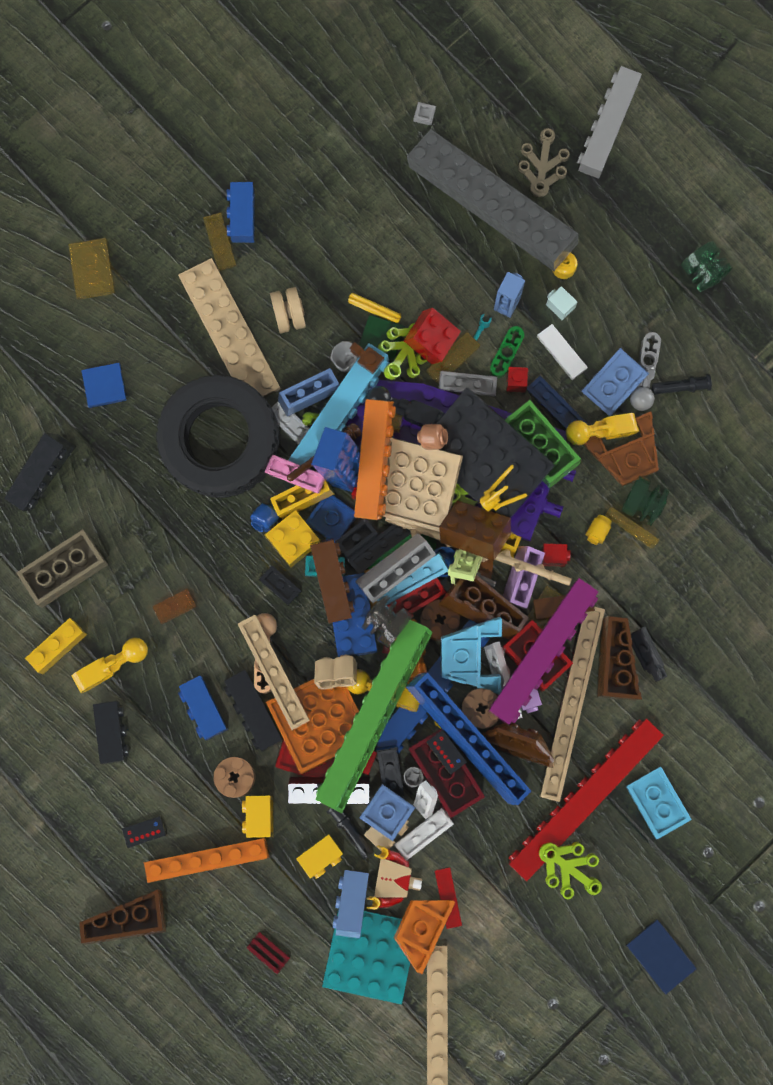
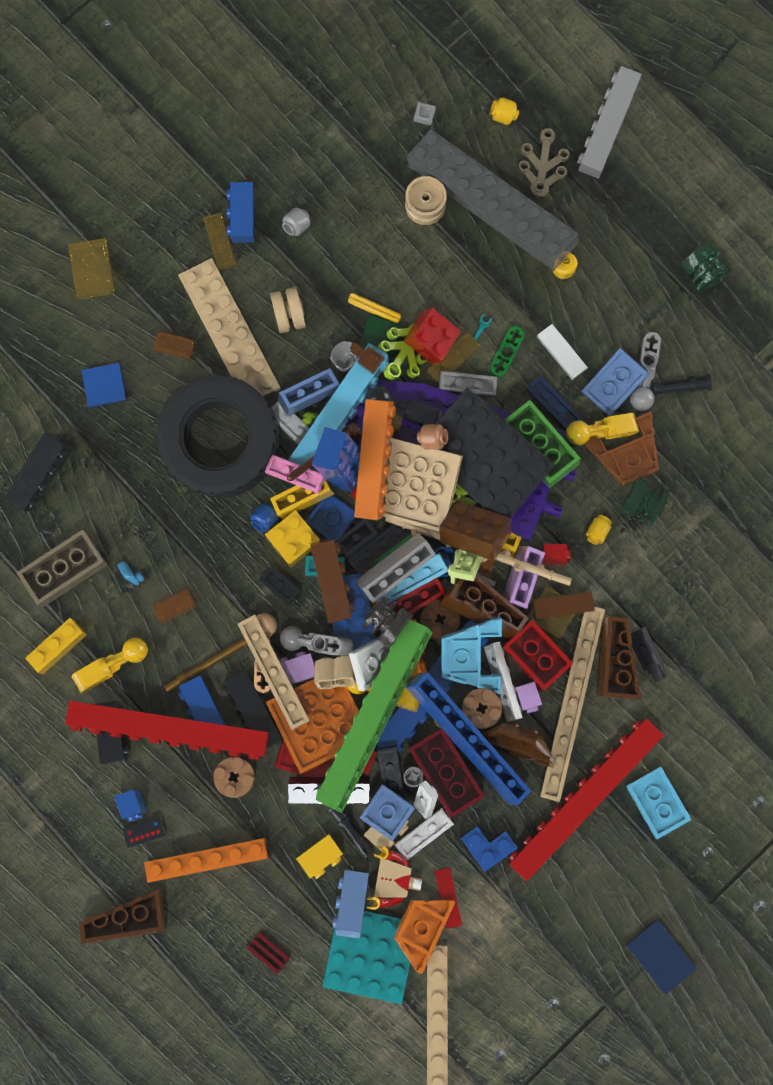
yellow brick [242,796,273,838] -> none
black tile [426,730,467,775] -> none
yellow plant [480,465,527,511] -> none
magenta brick [488,578,599,725] -> none
medium blue brick [494,272,525,318] -> none
red brick [506,367,528,392] -> none
lime plant [539,842,602,899] -> none
light aqua brick [546,286,577,320] -> none
clear yellow tile [605,507,659,549] -> none
none -> red brick [65,701,269,760]
none -> blue brick [114,789,147,822]
none -> dark azure arm [117,561,144,585]
none -> clear orange tile [153,331,195,360]
none -> pearl gold bar [164,638,248,692]
none -> lavender brick [279,651,315,686]
none -> light grey beam [280,626,353,655]
none -> light grey head [282,208,310,236]
none -> white tile [349,631,394,691]
none -> tan wheel [405,176,446,225]
none -> blue brick [460,826,517,872]
none -> yellow head [490,97,519,125]

